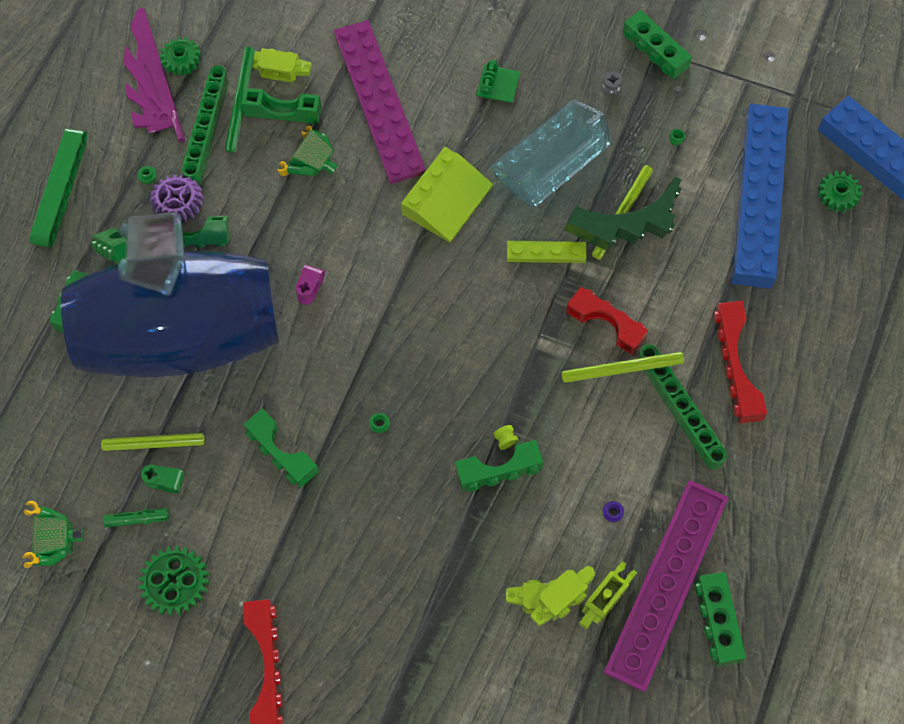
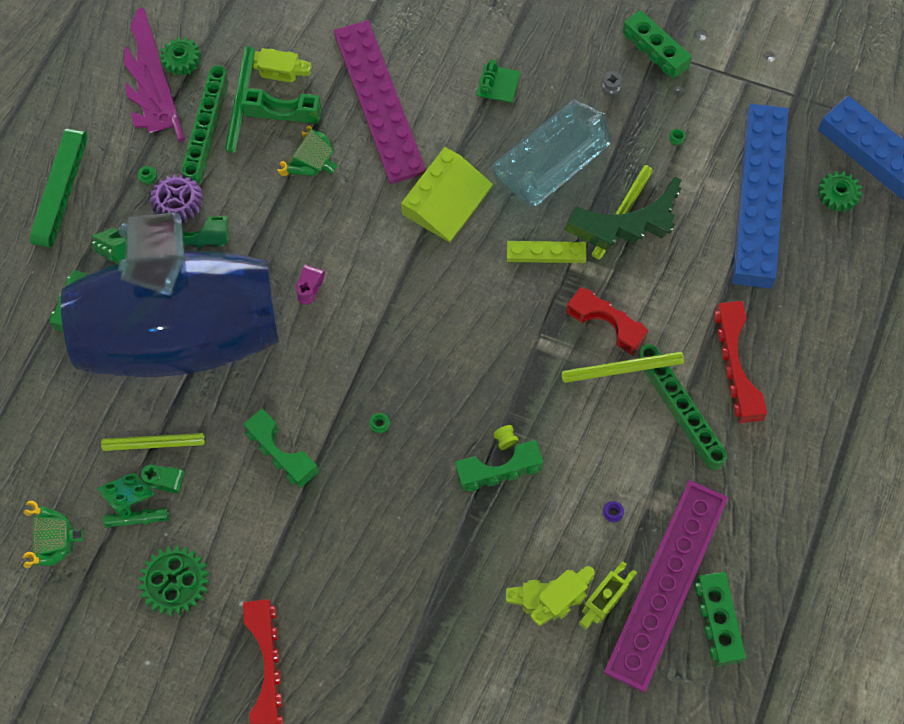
none -> green hinge [96,472,155,518]

